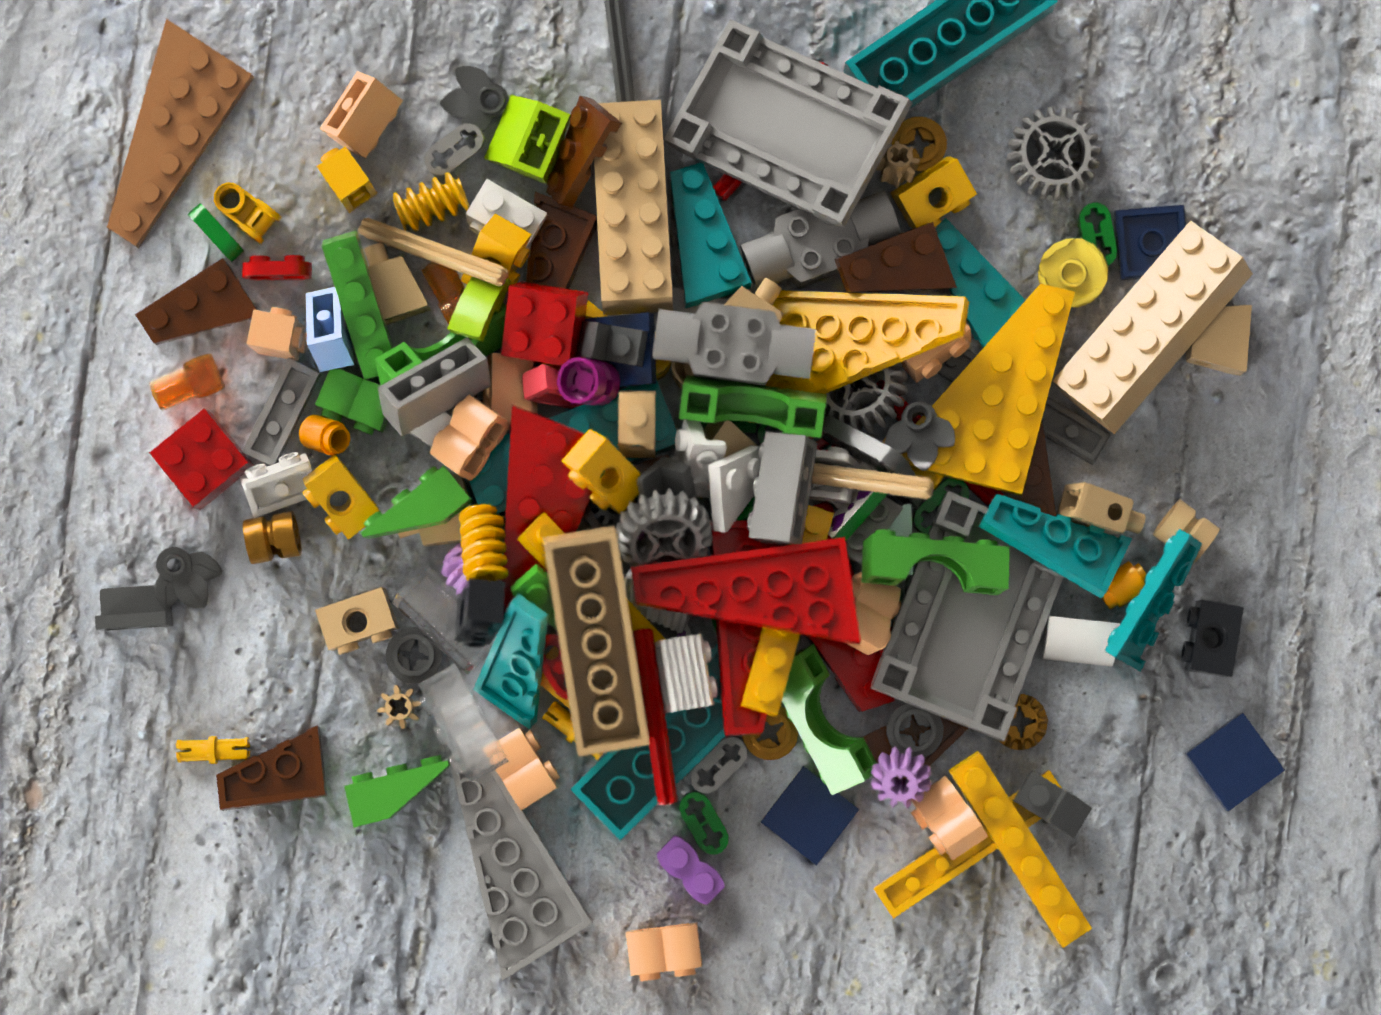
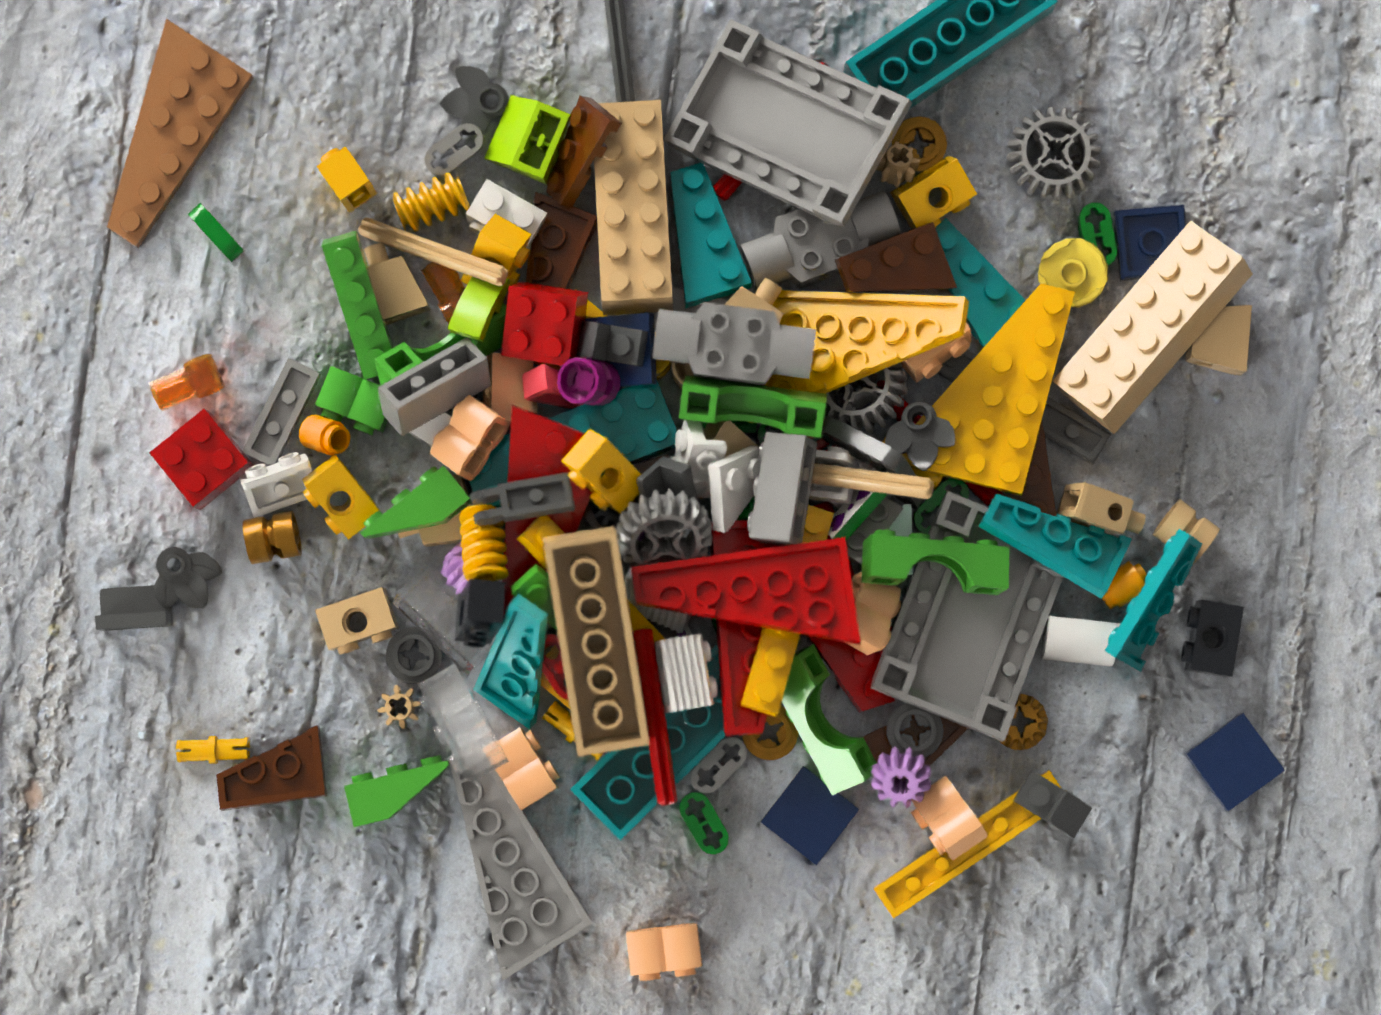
reddish brown wing [135,258,257,345] -> none
yellow piece [214,182,282,245] -> none
red plate [242,255,312,280] -> none
light nougat brick [247,307,307,361] -> none
light blue brick [306,287,354,372] -> none
light nougat brick [320,71,403,158] -> none
tan torso [618,390,656,458] -> none
medium lavender brick [657,835,725,905] -> none
yellow plate [948,751,1092,948] -> none
none -> dark grey hinge [470,473,575,526]

